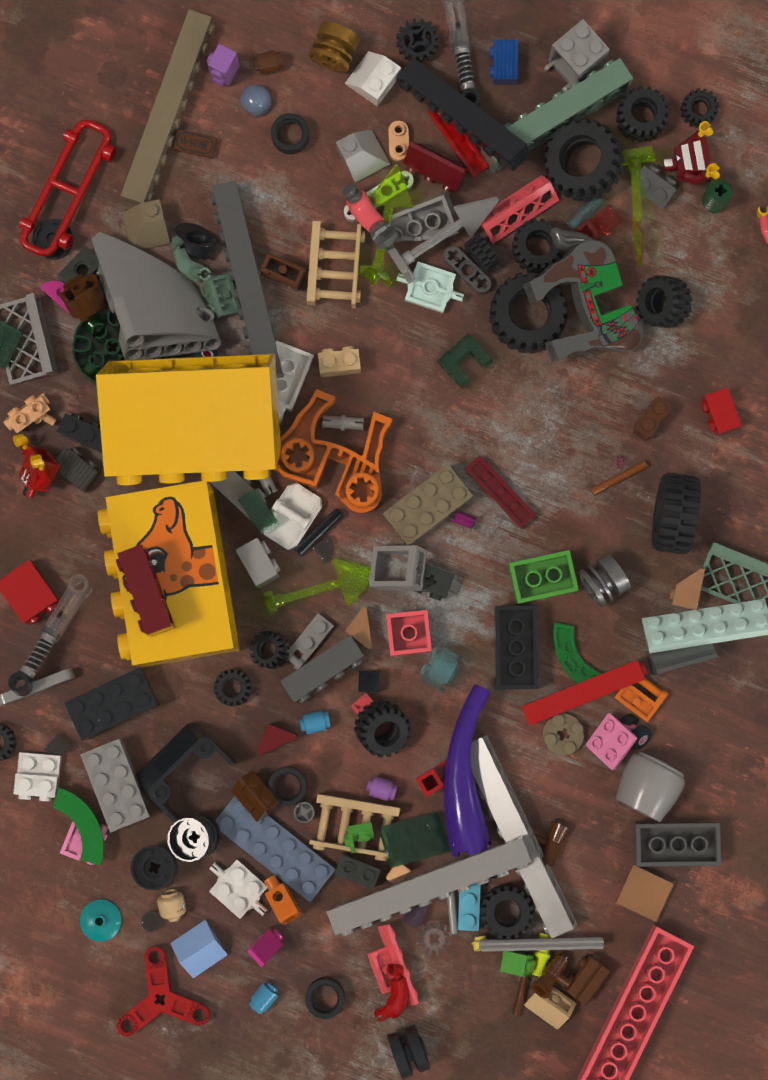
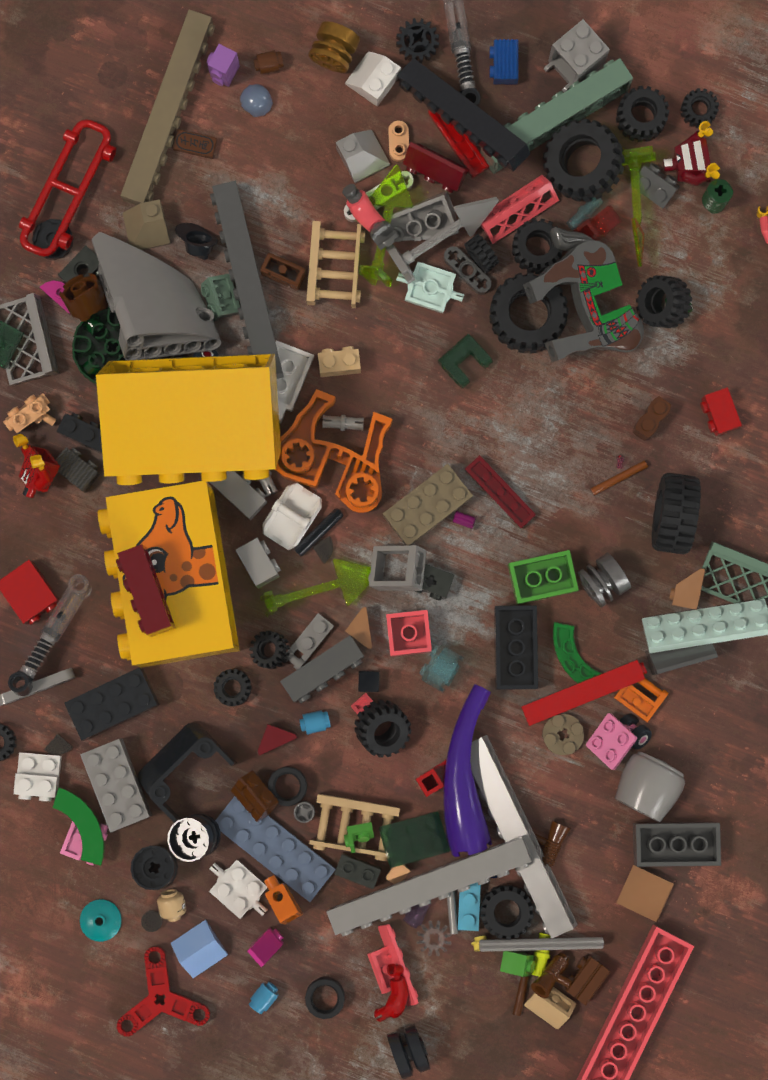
sand green arm [171,235,211,282] -> none
clear green slope [238,488,280,535] -> none
black tyre [271,113,309,154] -> none
medium lavender brick [366,776,398,801] -> none

